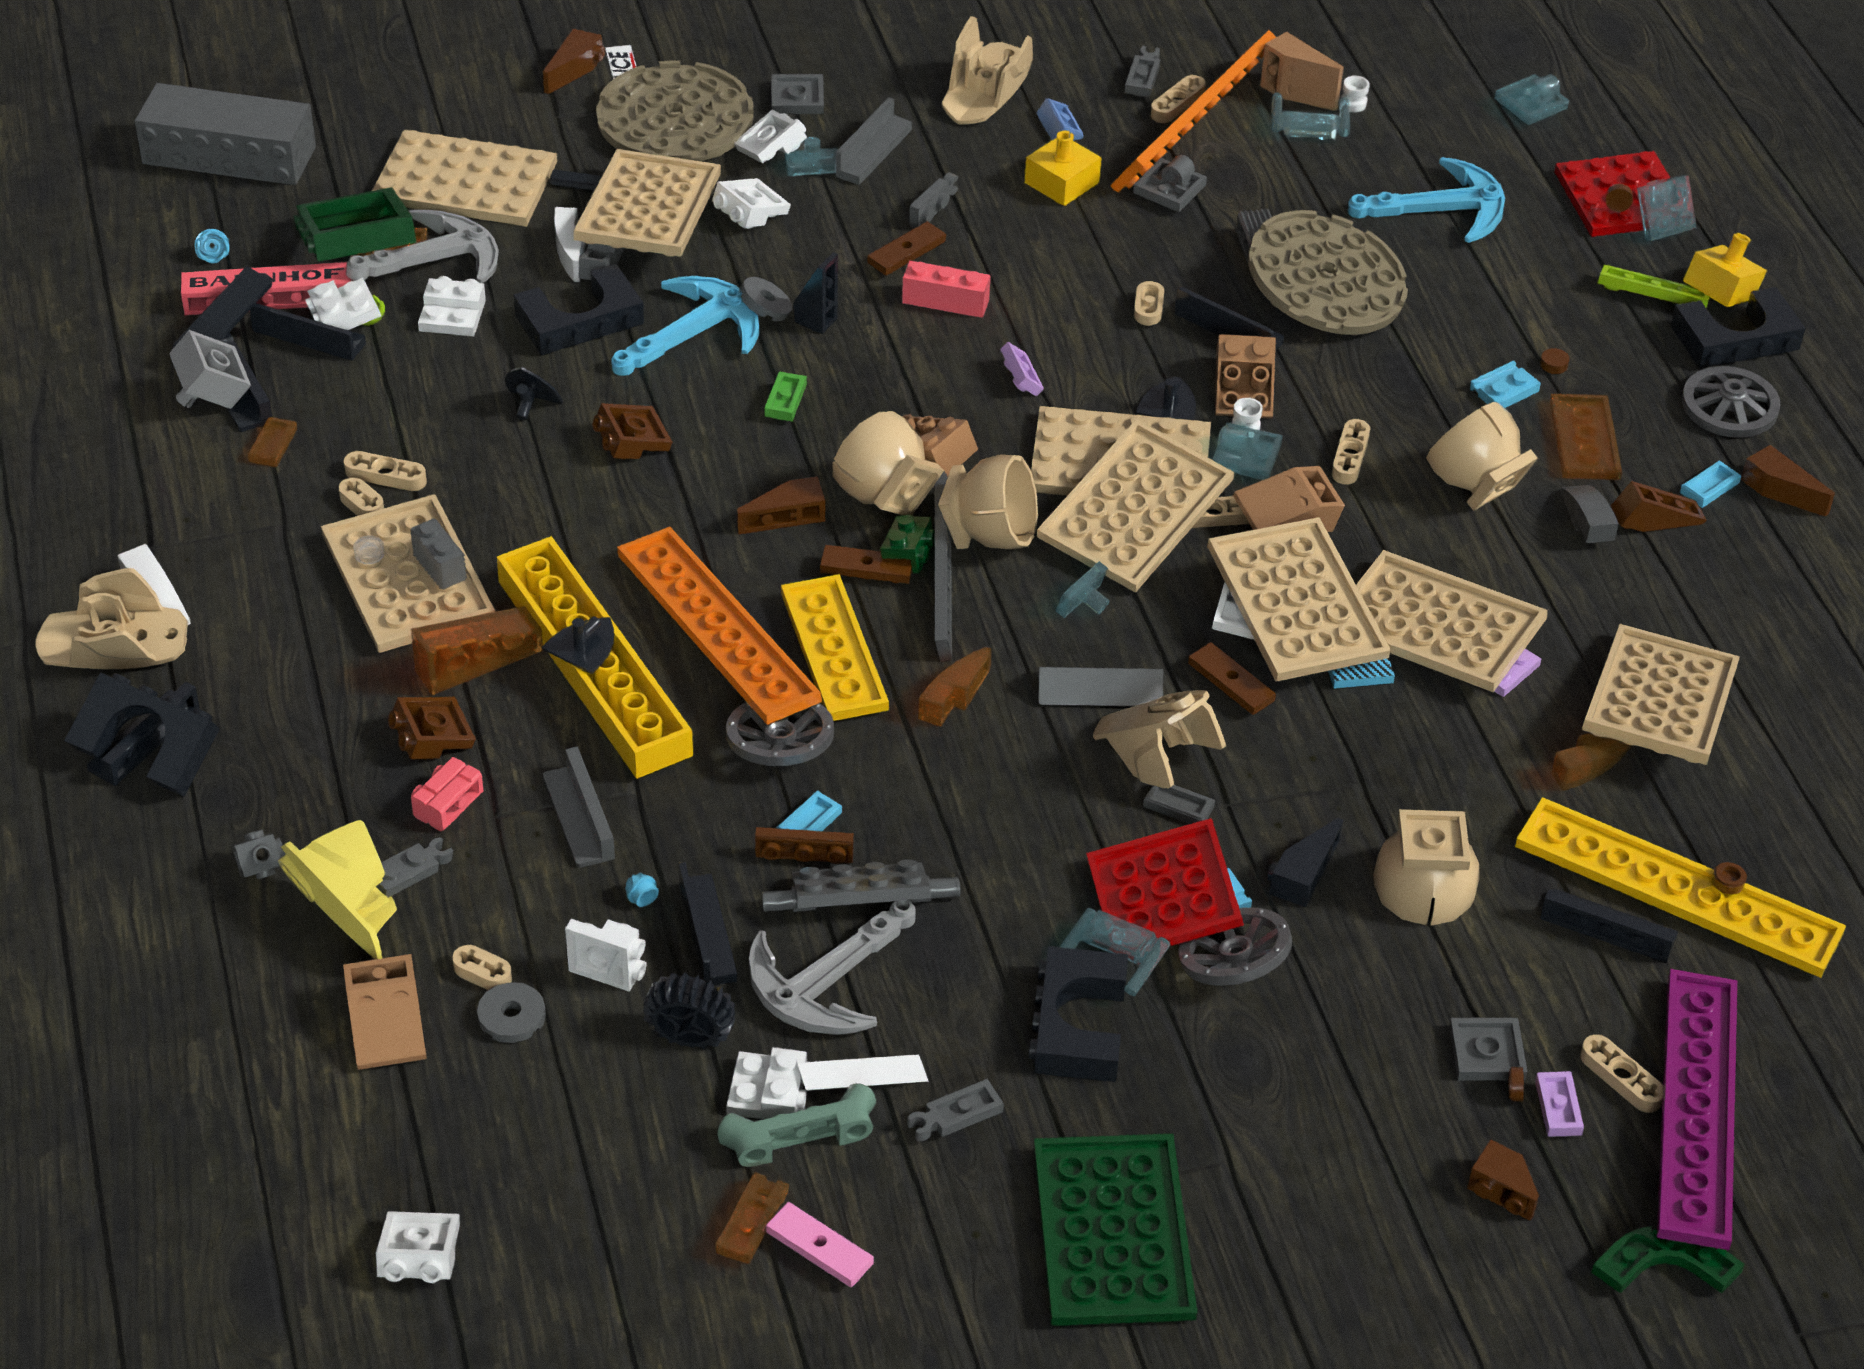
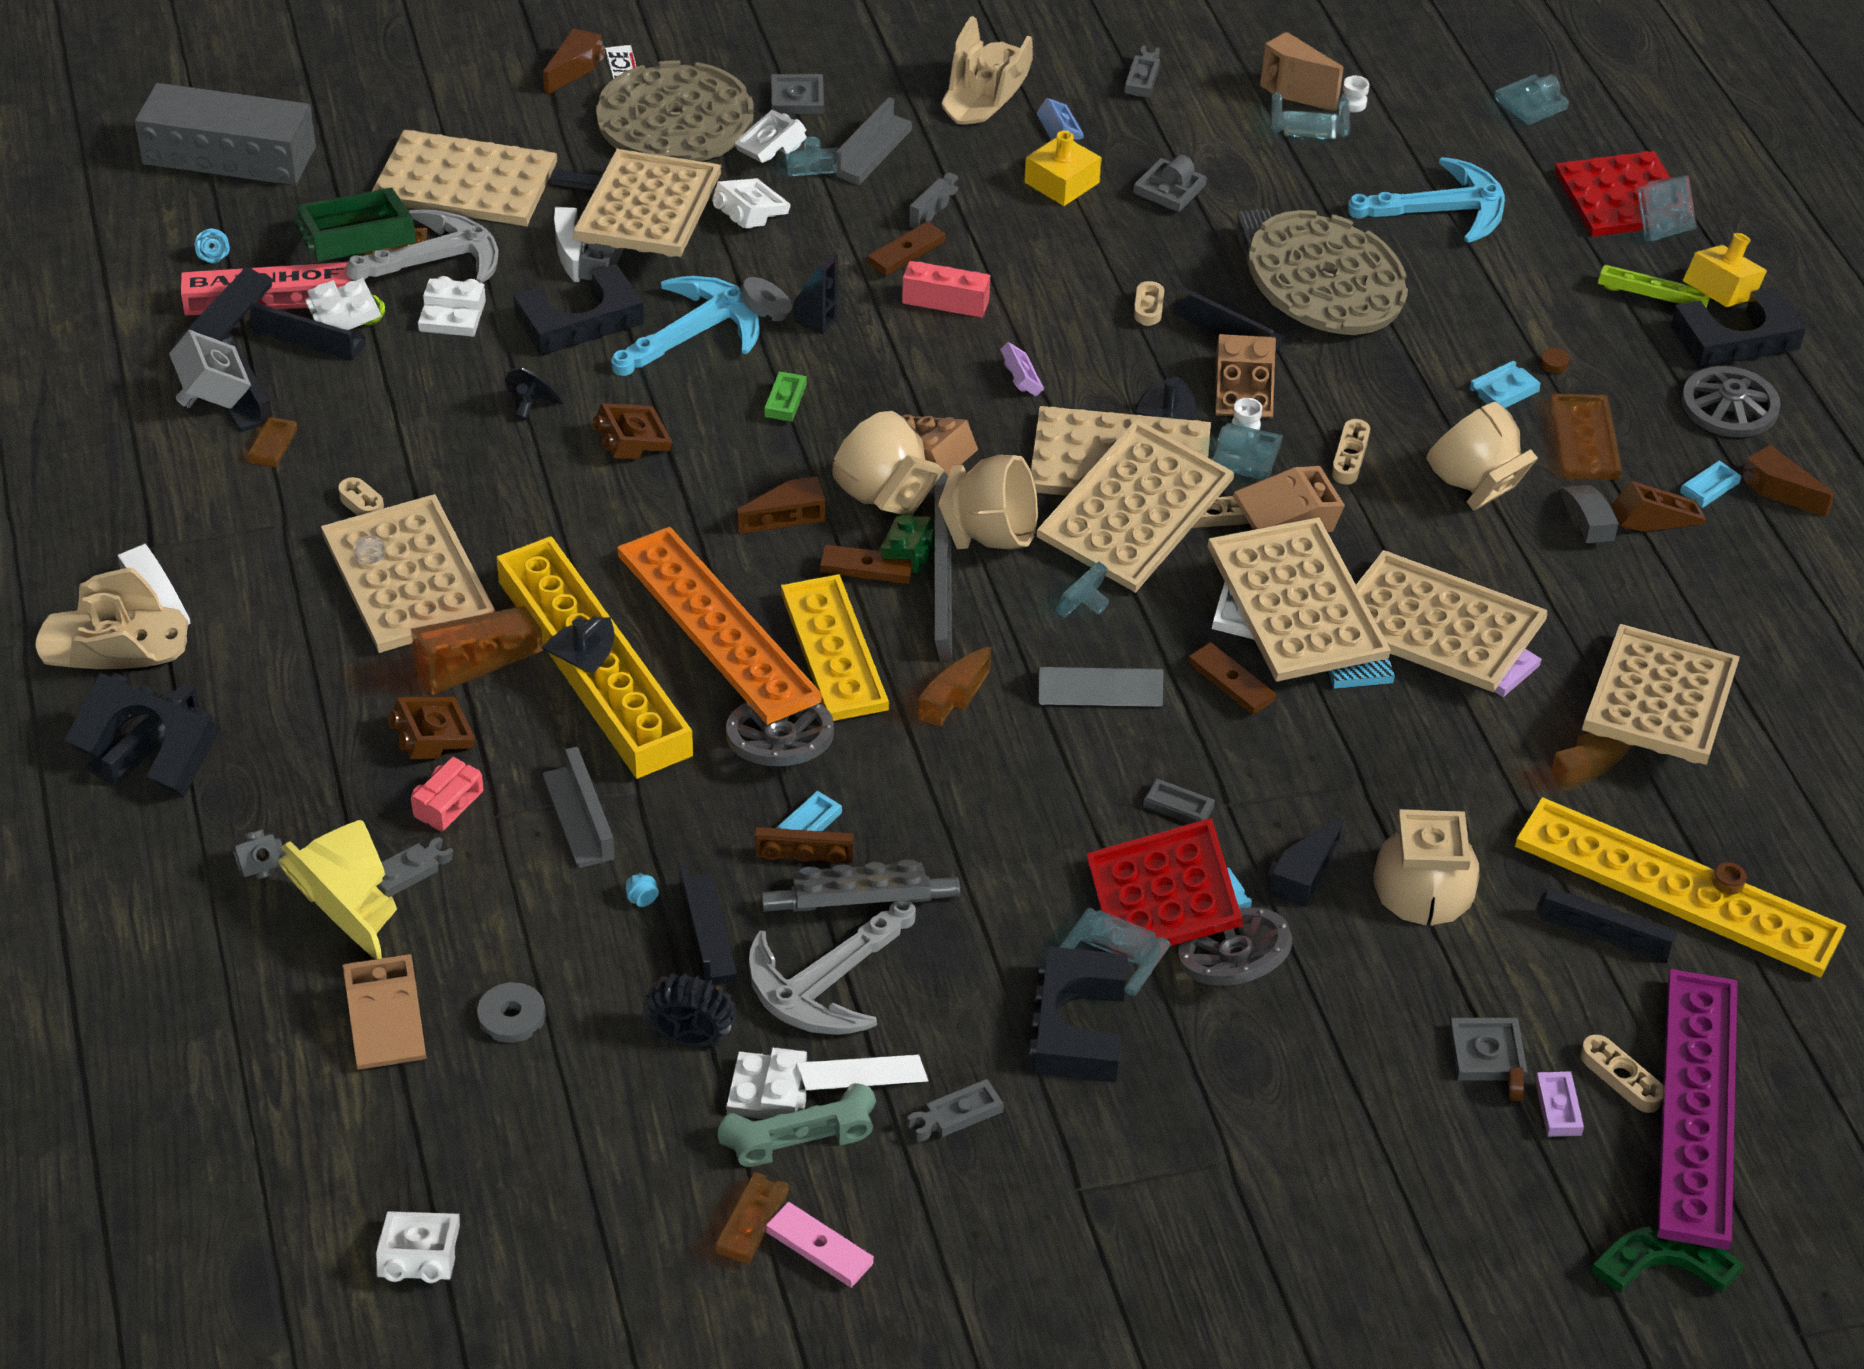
tan beam [344,451,427,491] -> none
dark grey brick [410,518,467,589] -> none
tan beam [453,945,512,990] -> none
white plate [565,919,647,992] -> none
dark green plate [1033,1134,1197,1326] -> none
tan piece [1093,690,1226,789] -> none
orange plate [1110,30,1276,192] -> none
tan beam [1151,75,1206,123] -> none
reddish brown slope [1467,1140,1539,1221] -> none
reddish brown tile [1605,184,1633,212] -> none

